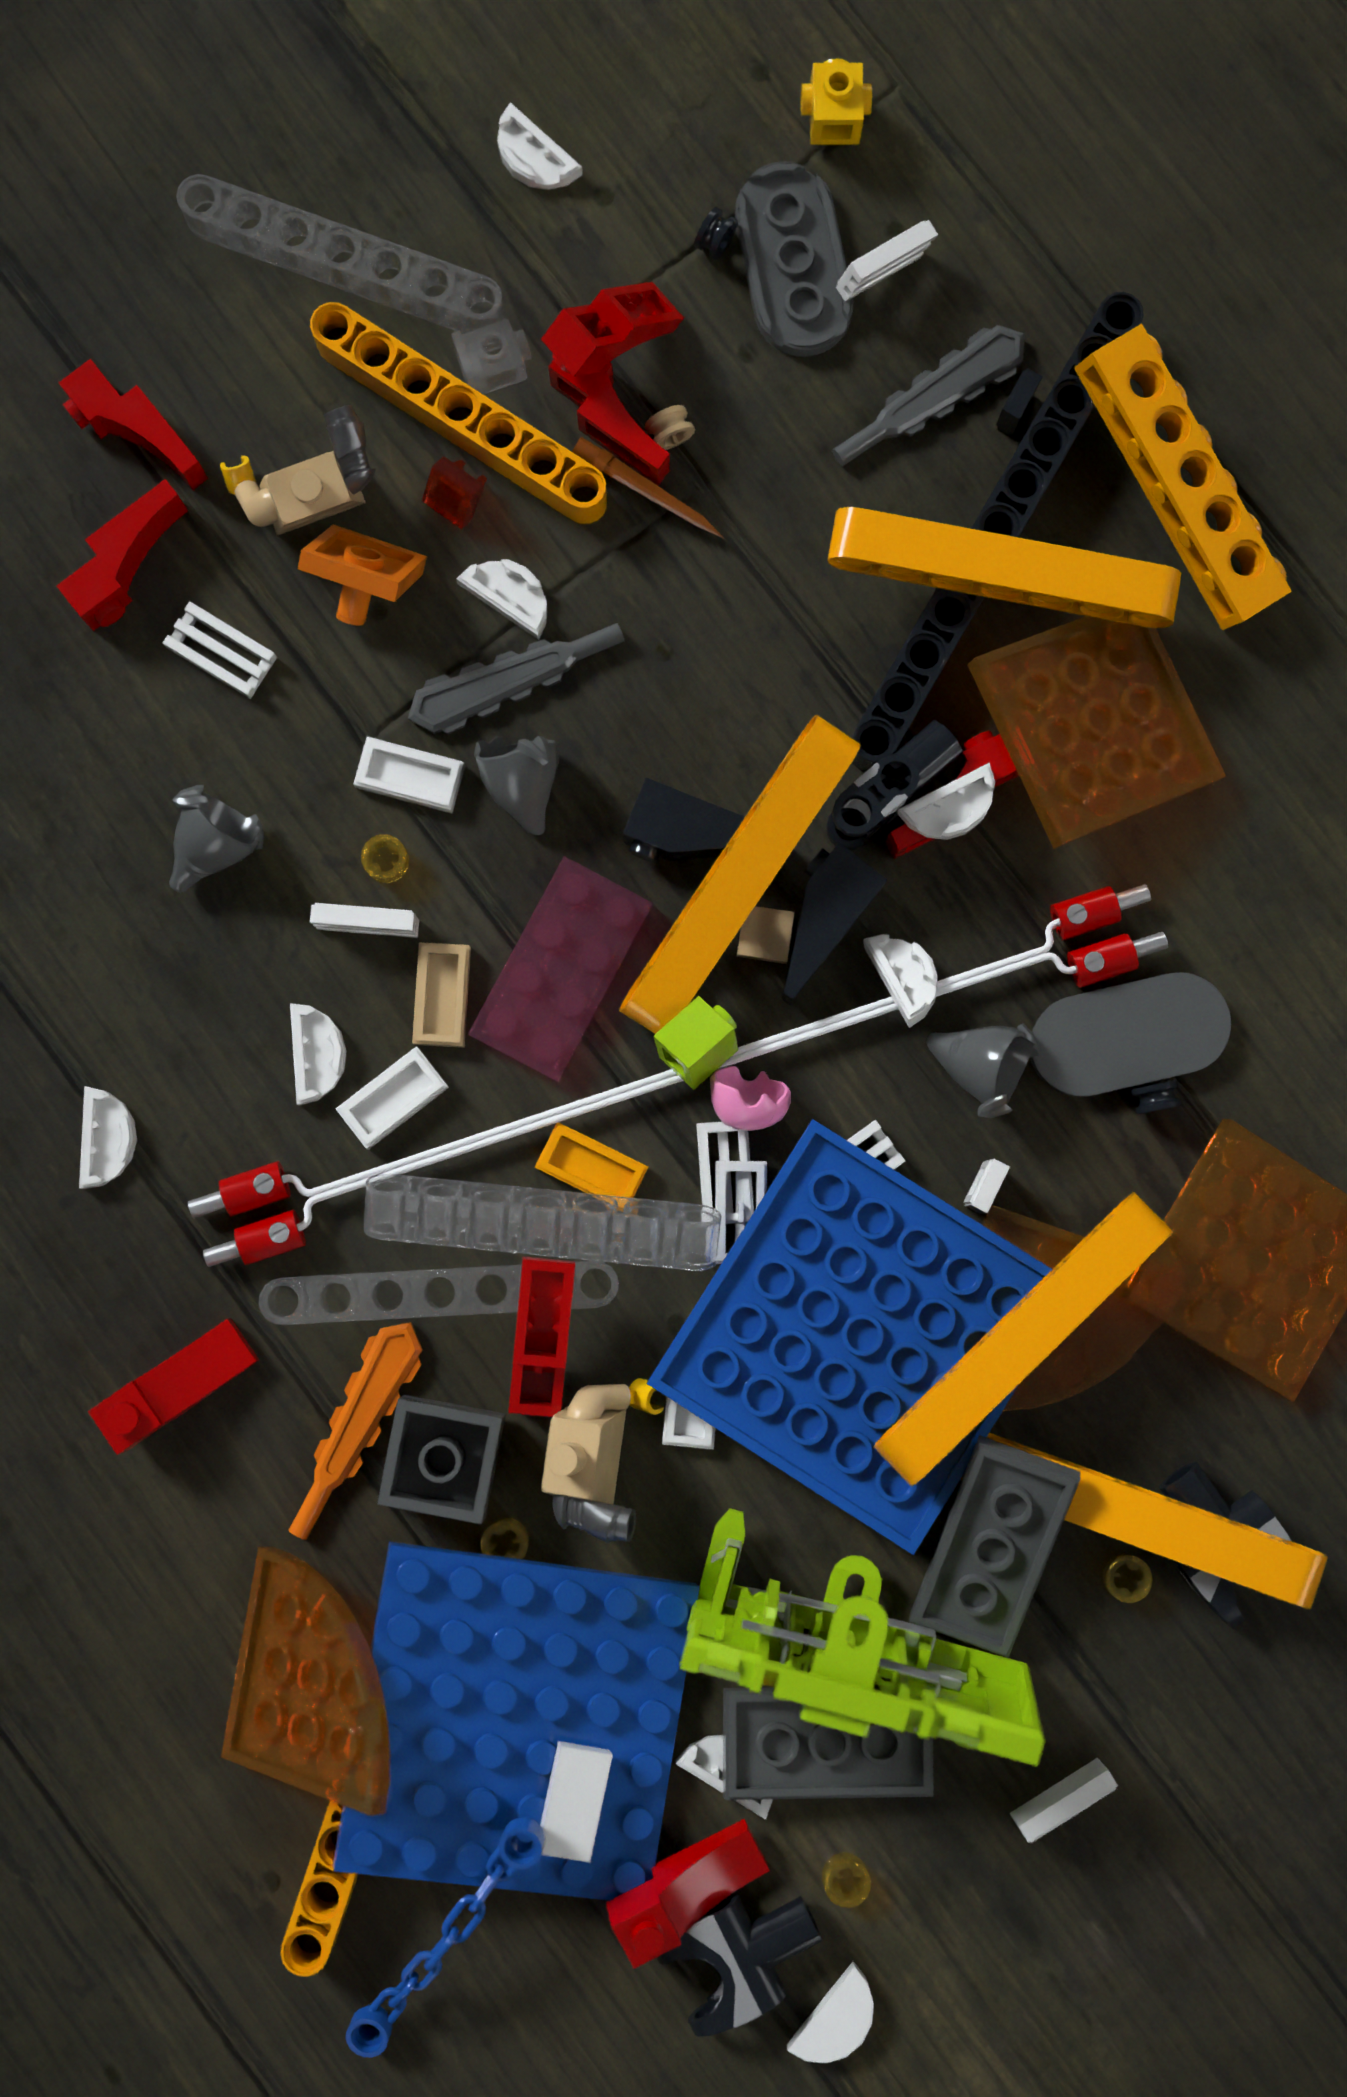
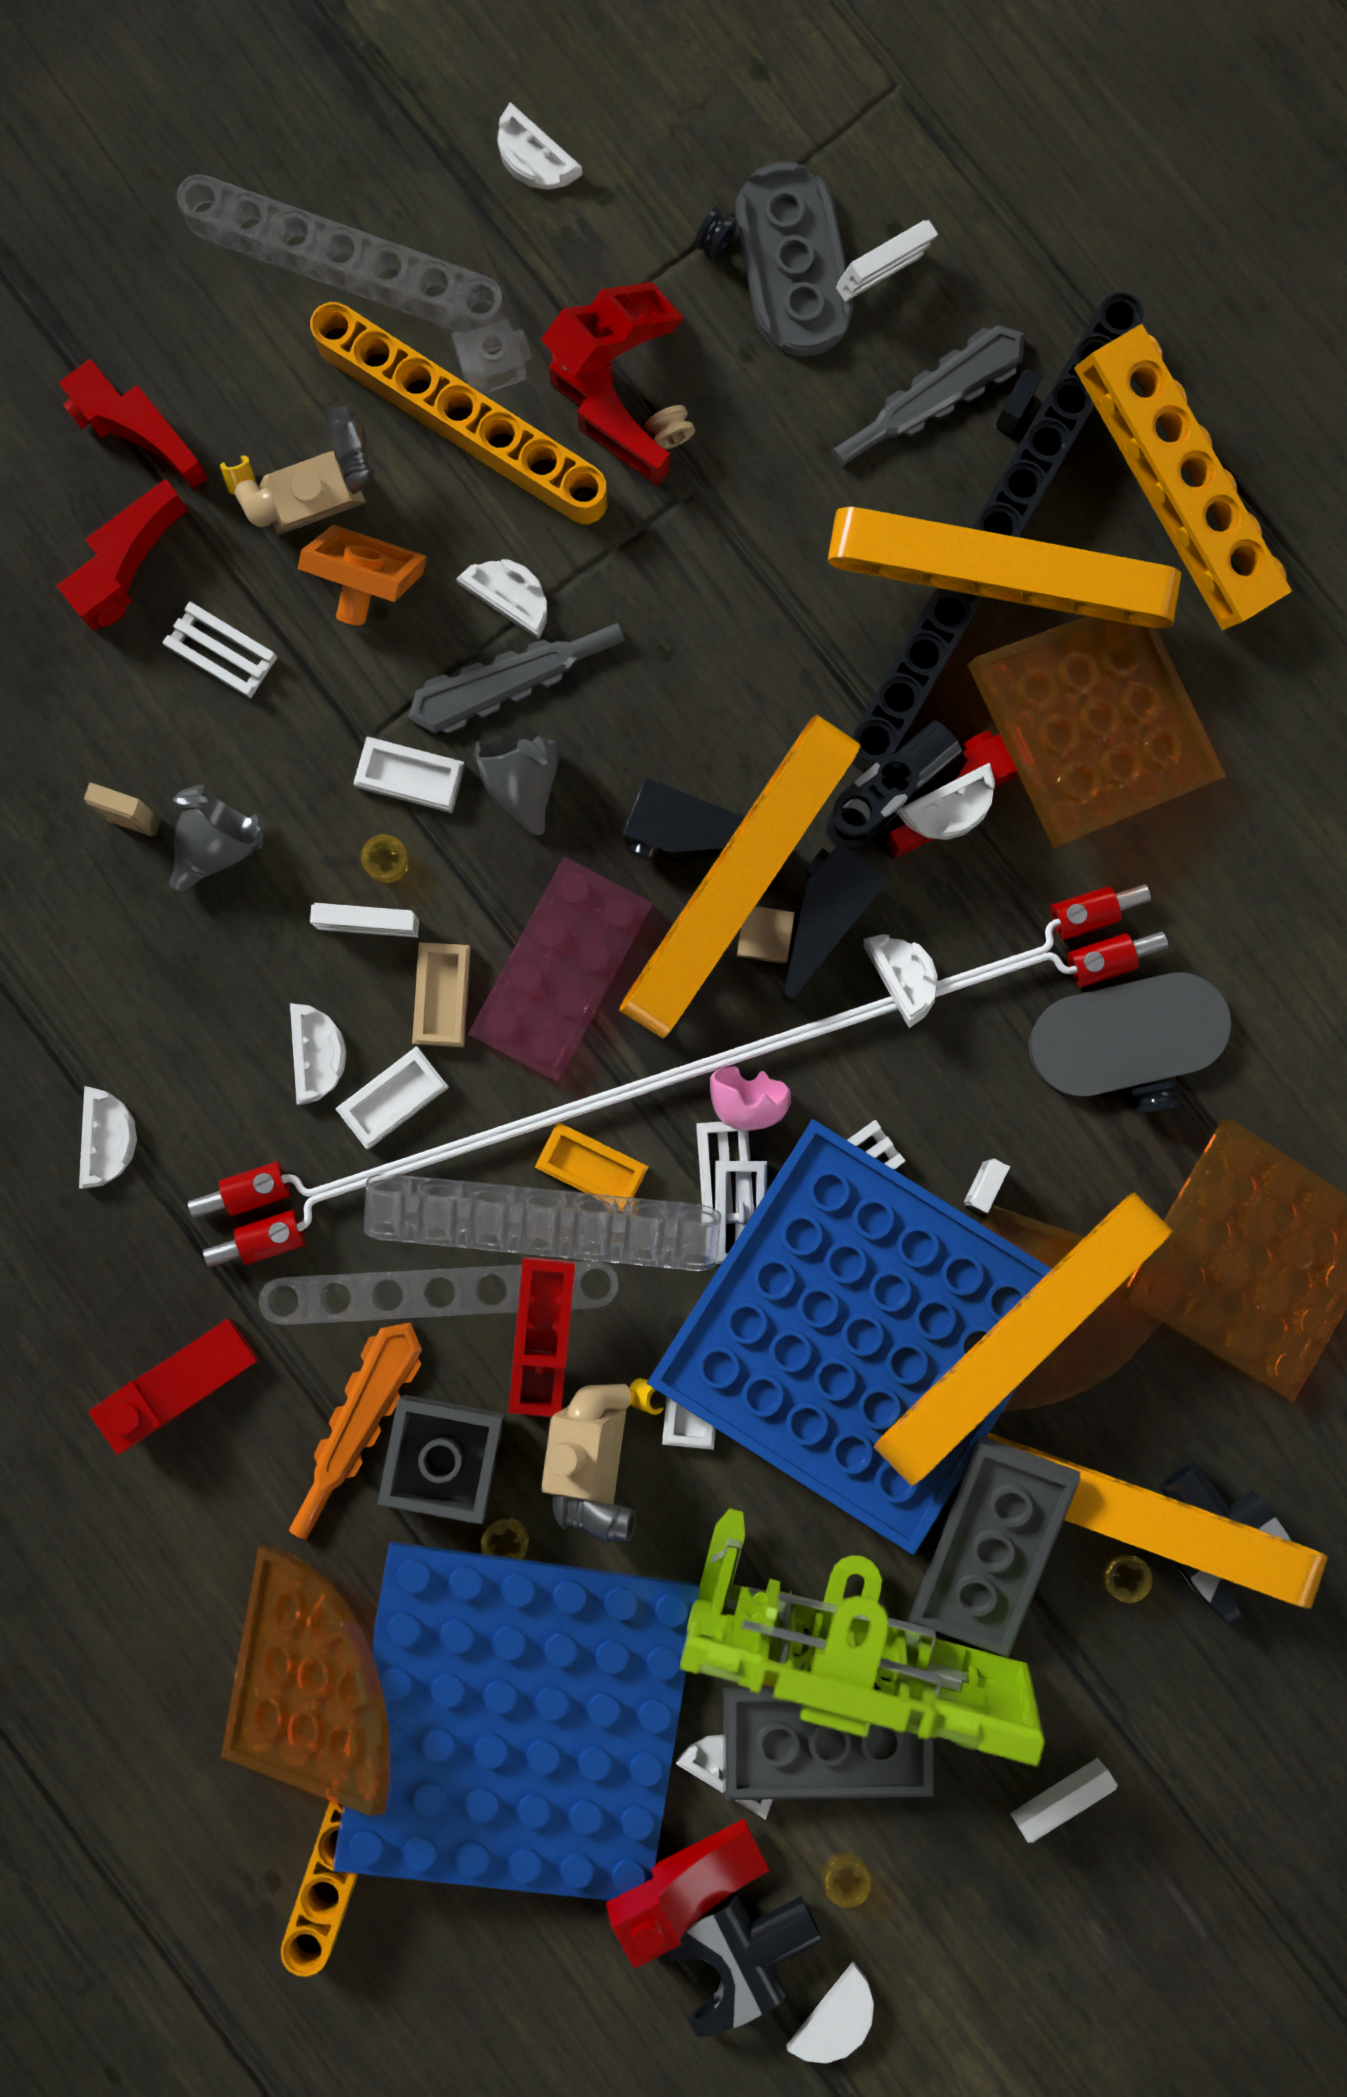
blue piece [346,1817,546,2058] -> none
clear red tile [421,456,487,529] -> none
white tile [540,1741,613,1862] -> none
dark orange bar [572,436,725,539] -> none
lime brick [654,996,738,1090] -> none
yellow brick [801,59,872,145] -> none
dark grey hat [926,1023,1039,1119] -> none
none -> tan tile [84,782,162,837]

